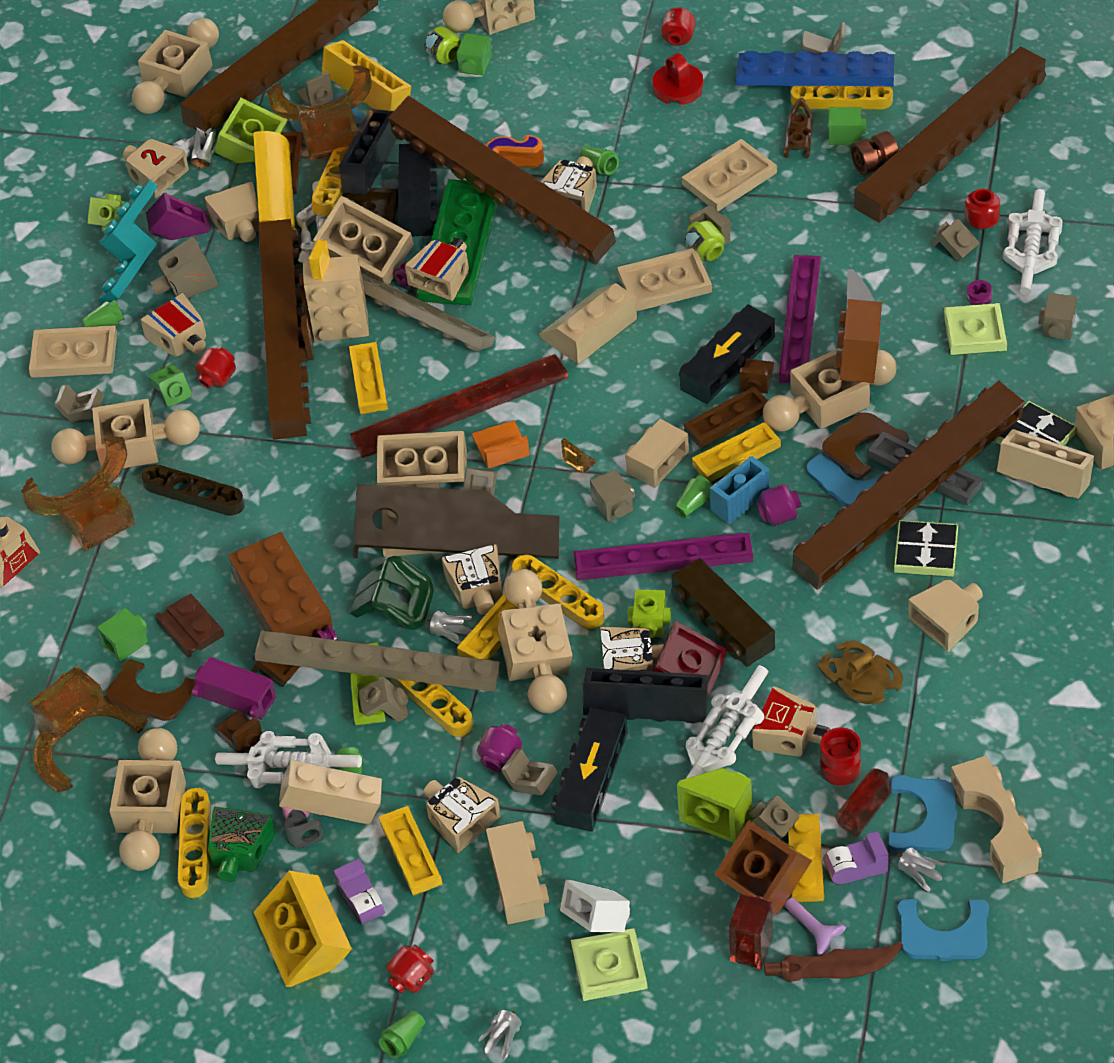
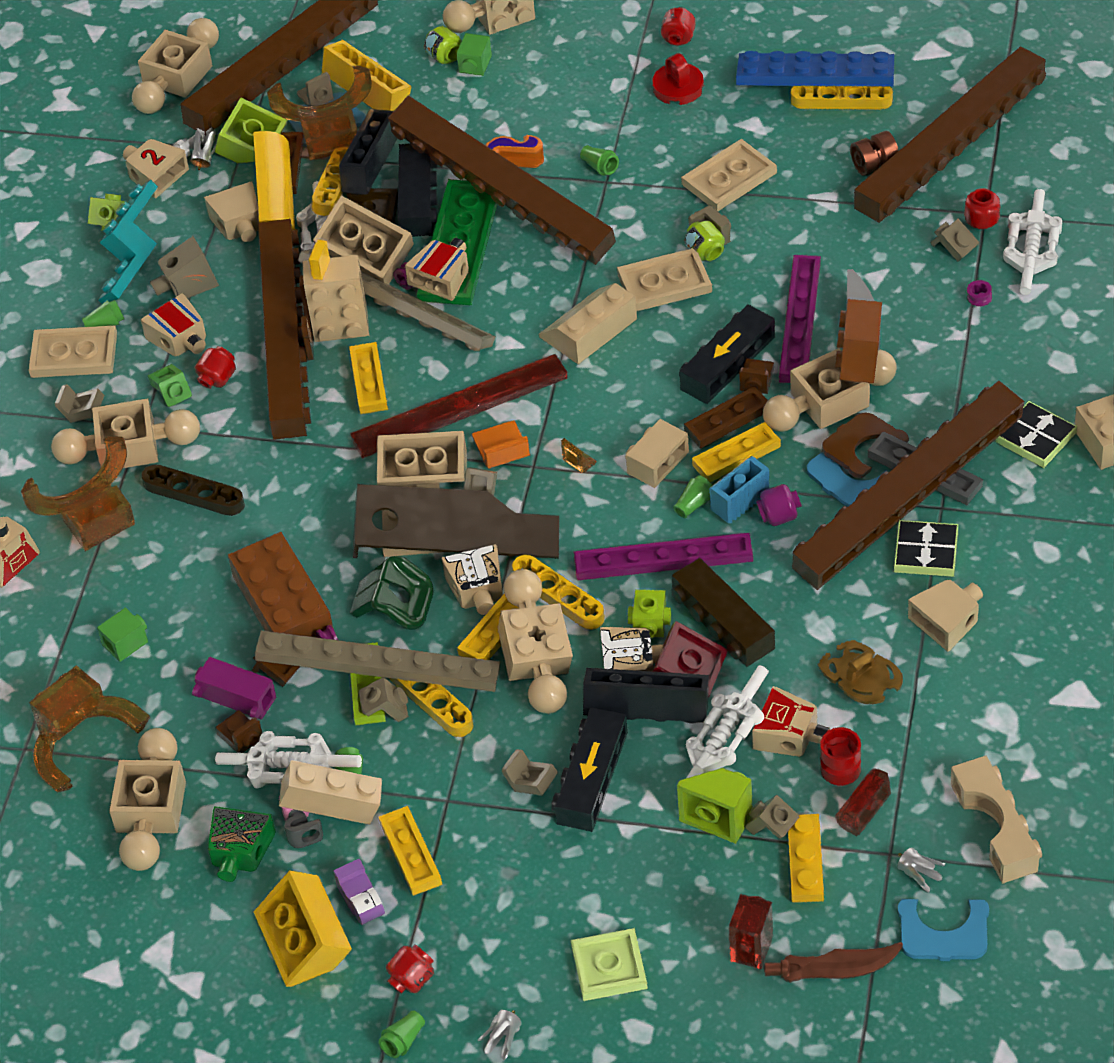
reddish brown piece [106,659,196,721] -> none
magenta slope [146,192,211,240] -> none
copper plate [155,593,224,658] -> none
yellow beam [178,788,211,898] -> none
torso [424,777,501,853] -> none
flat silver piece [427,611,472,645] -> none
magenta head [477,724,522,772] -> none
tan brick [486,821,549,925] -> none
torso [541,156,597,212] -> none
white slope [560,880,630,932] -> none
dark tan brick [590,469,635,522] -> none
dark orange brick [714,820,812,915] -> none
reddish brown piece [784,97,813,158] -> none
lavender piece [785,897,846,956] -> none
dark tan bracket [801,22,846,54] -> none
medium lavender leg [823,831,888,884] -> none
bright green brick [829,107,867,145] -> none
dark azure piece [889,775,957,852] -> none
yellowish green tile [944,303,1007,355] -> none
tan brick [997,429,1094,499] -> none
dark tan brick [1038,293,1077,340] -> none

